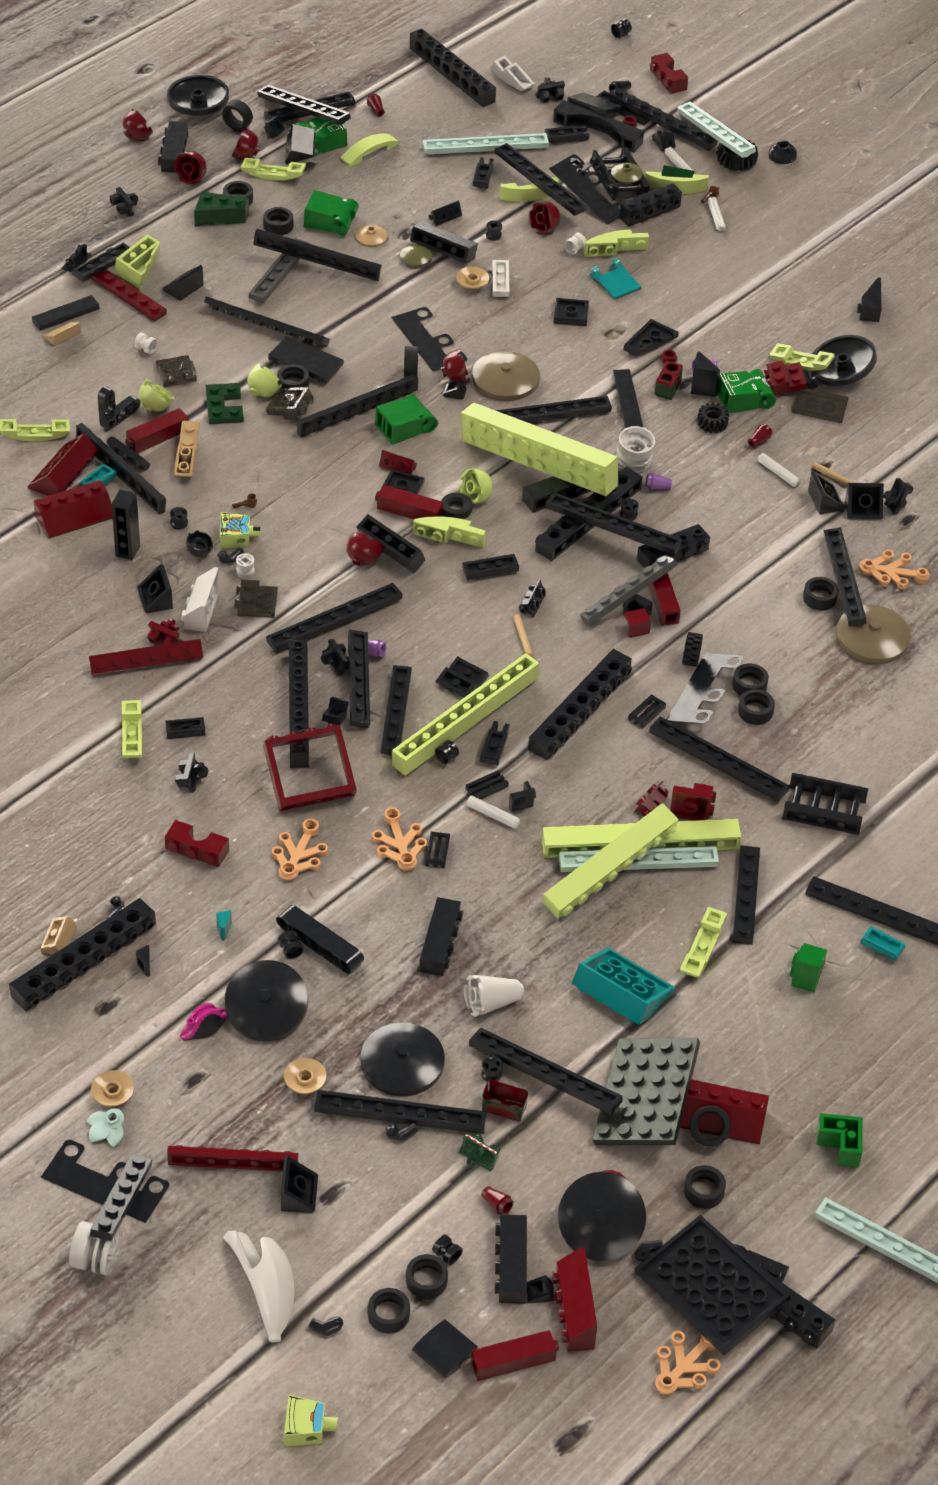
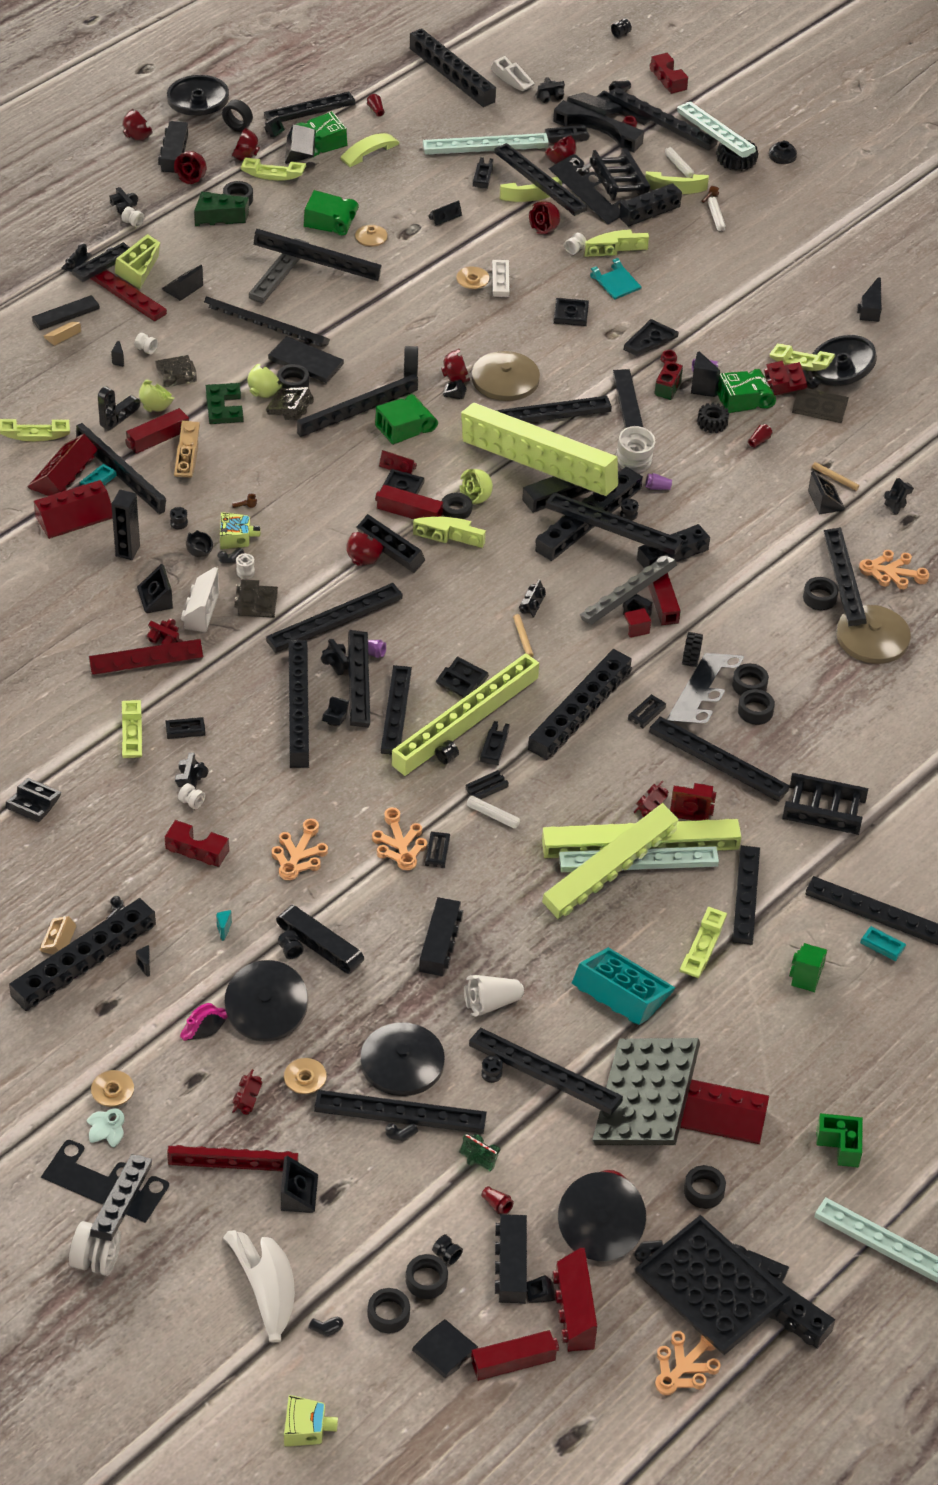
black hinge [106,436,150,470] -> none
black plate [257,85,351,125] -> none
black tyre [263,207,294,235] -> none
dark red window [263,724,357,812] -> none
black piece [391,307,467,372] -> none
olive dish [400,244,432,269] -> none
black brick [410,221,478,263] -> none
black plate [462,554,519,580] -> none
dark red piece [482,1079,528,1122] -> none
black wheel [486,220,502,241] -> none
black bracket [509,781,536,812] -> none
olive dish [611,163,643,184] -> none
black bracket [652,129,676,151] -> none
dark green tile [661,165,695,178] -> none
black tyre [690,1106,731,1146] -> none
white axle [758,453,800,487] -> none
black slope [845,483,884,519] -> none
none -> black slope [5,778,61,822]
none -> black slope [111,341,124,367]
none -> white wheel [122,207,144,228]
none -> white wheel [178,783,205,809]
none -> dark red hinge [232,1069,263,1115]
none -> dark red cylinder [545,136,577,164]

